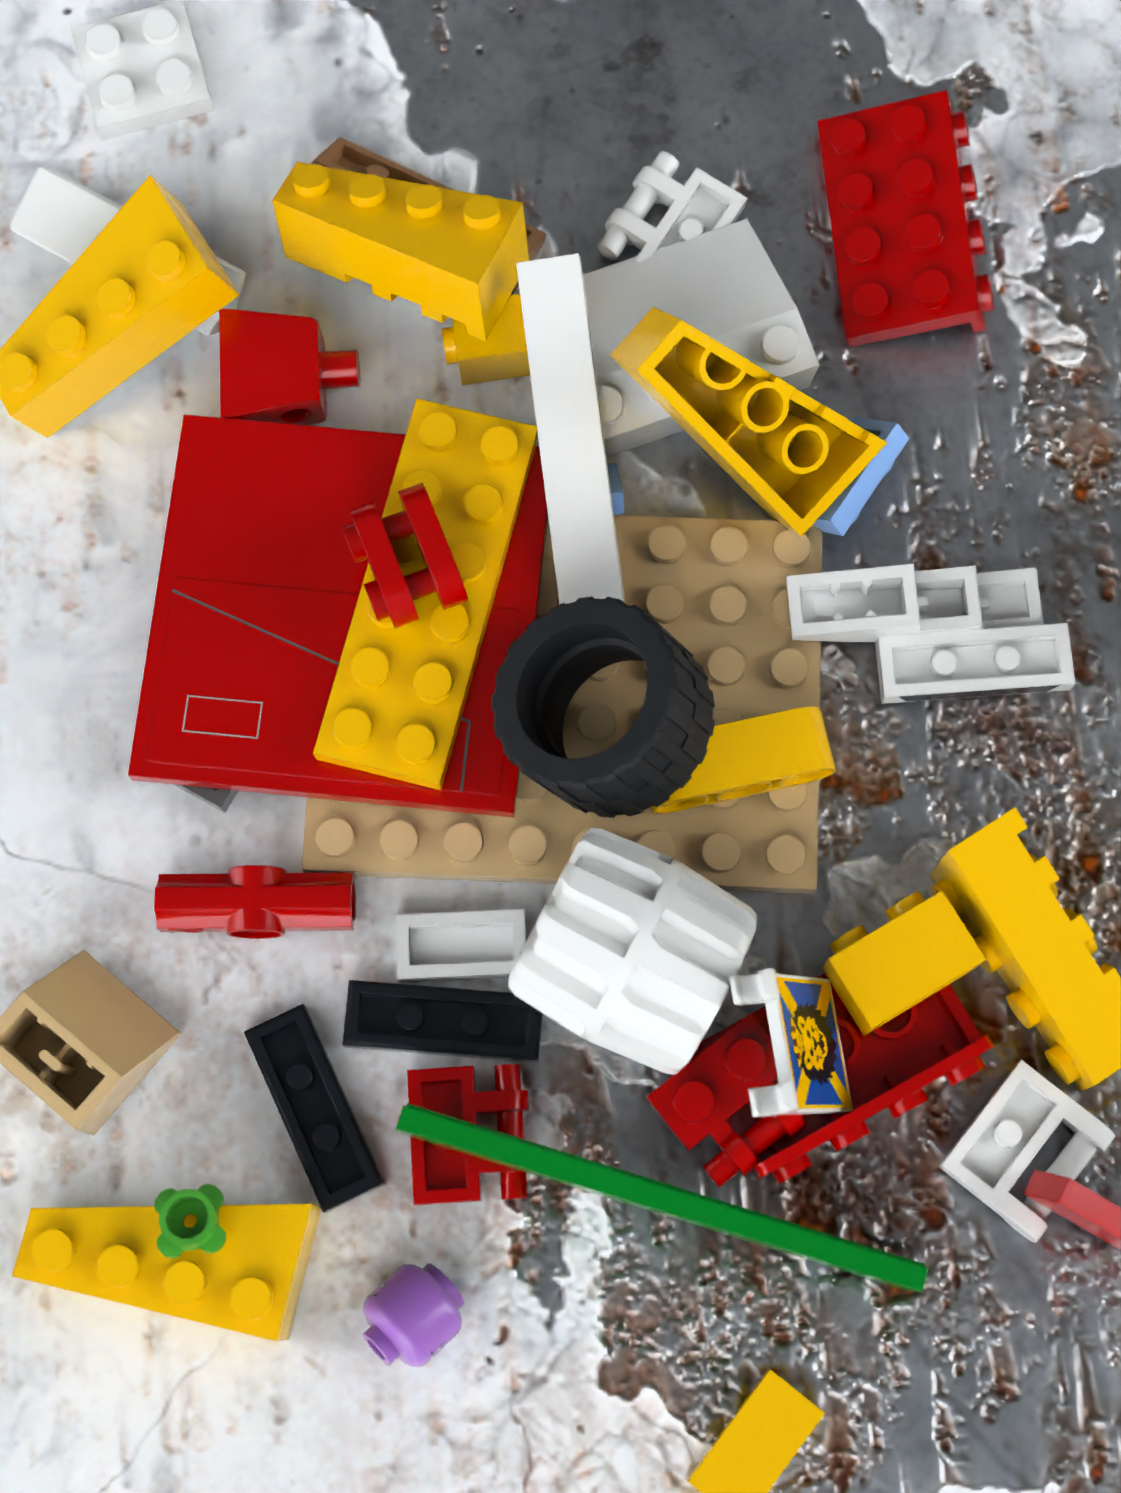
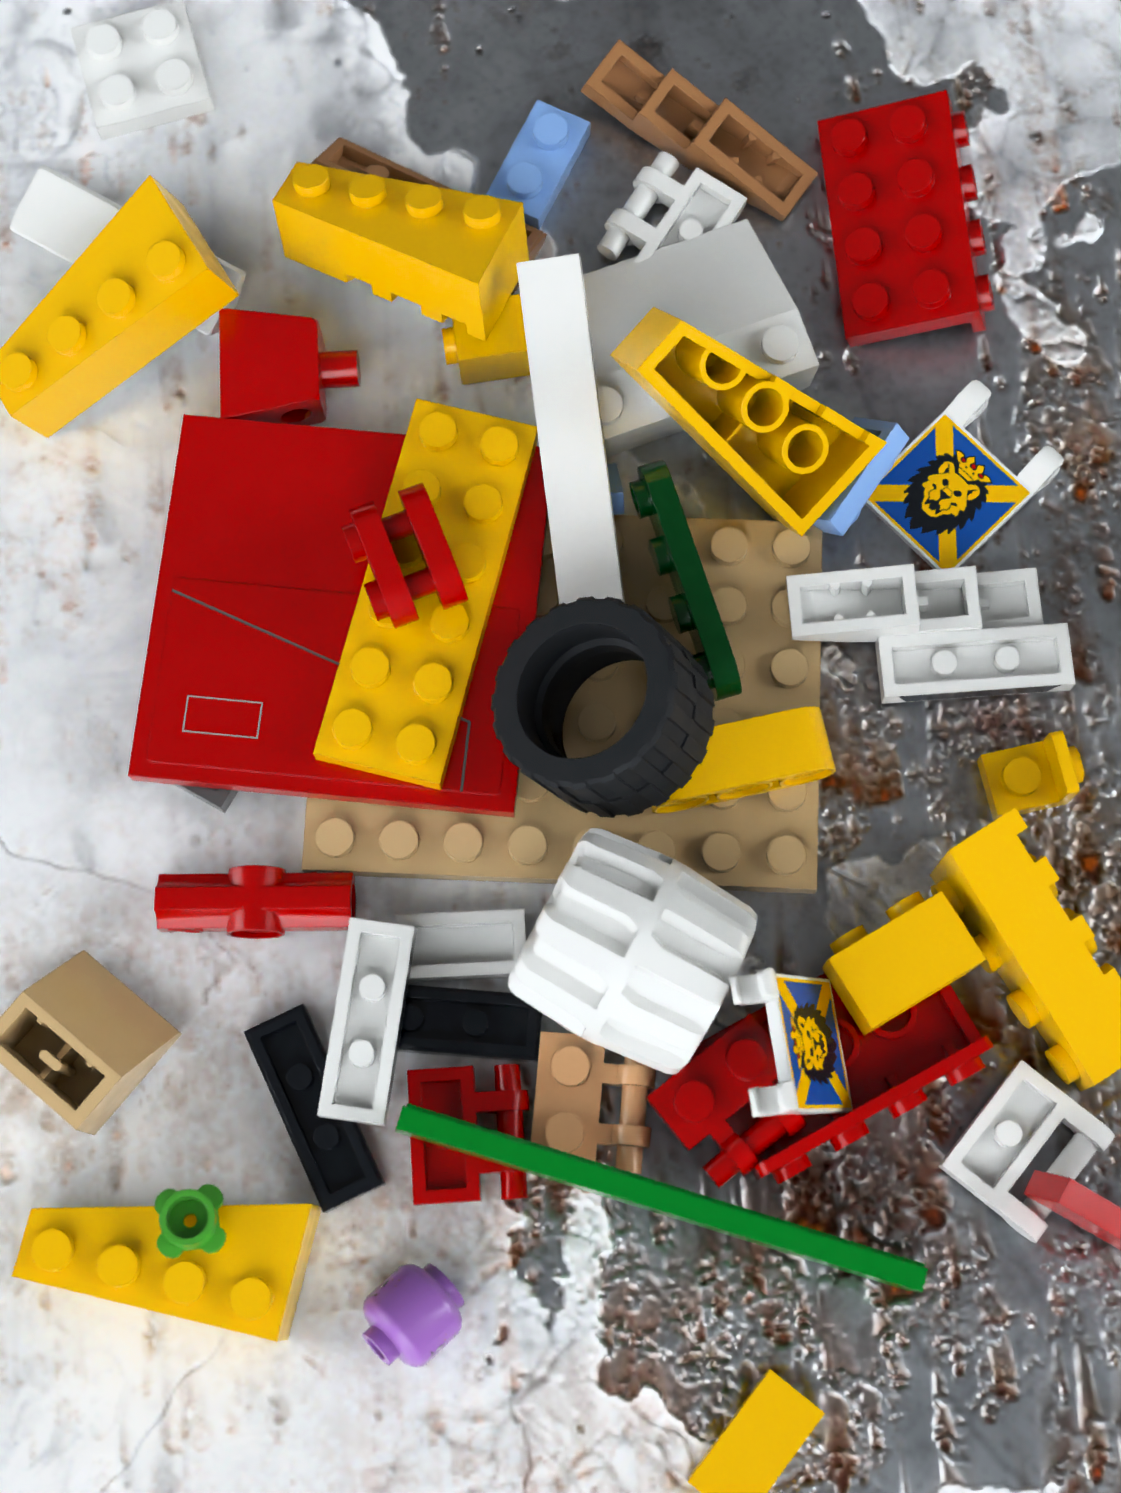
none -> white plate [317,917,417,1127]
none -> light blue plate [486,99,591,230]
none -> light nougat plate [531,1031,656,1175]
none -> medium nougat slope [580,39,818,221]
none -> dark green plate [629,459,742,701]
none -> flag [865,380,1064,569]
none -> yellow bracket [977,730,1084,821]

